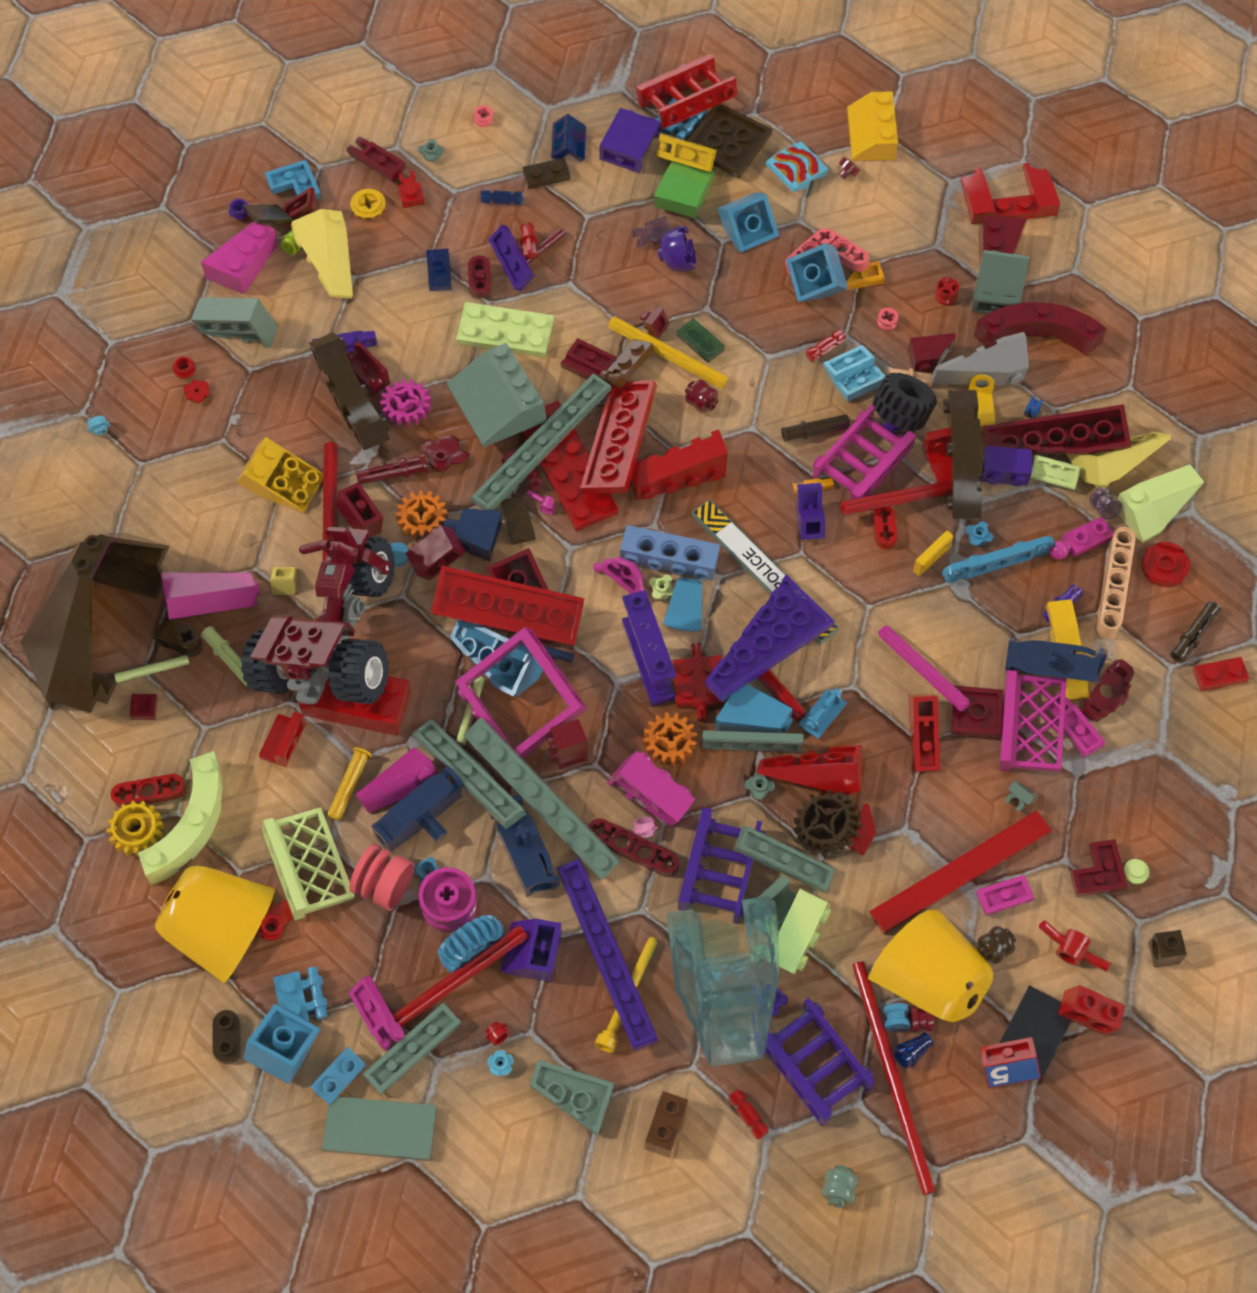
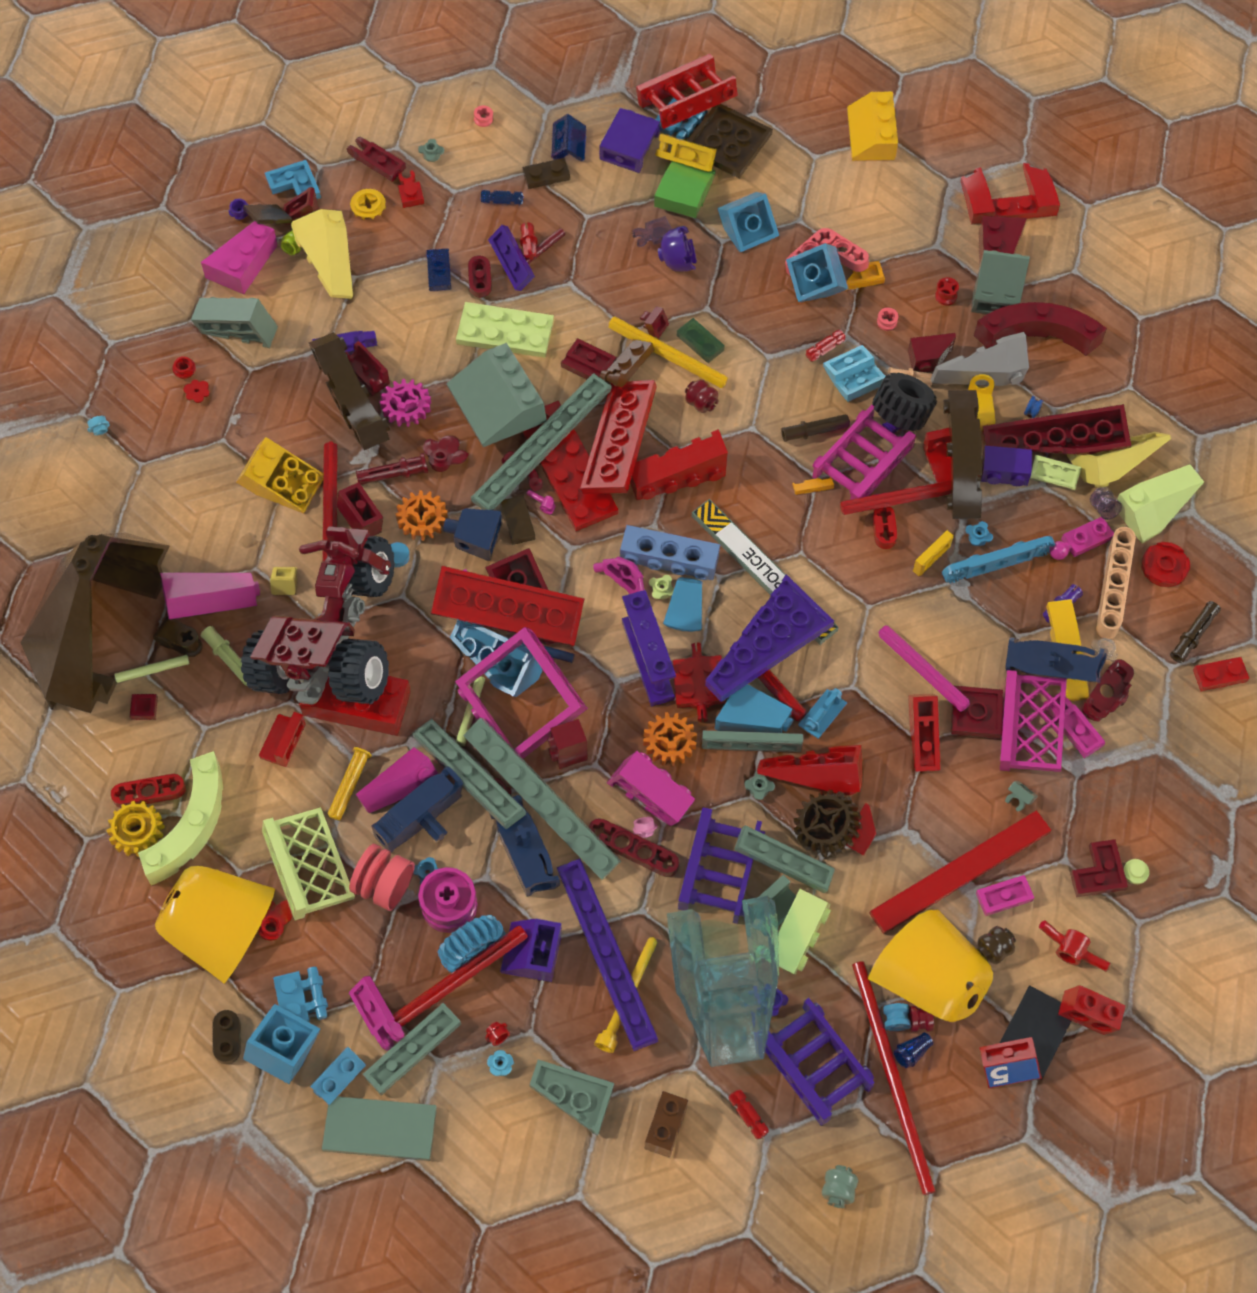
dark red brick [406,525,466,580] -> none
slope [765,142,829,192] -> none
dark purple brick [796,483,825,540] -> none
dark red tile [838,156,861,180] -> none
dark brown brick [1148,930,1187,967] -> none

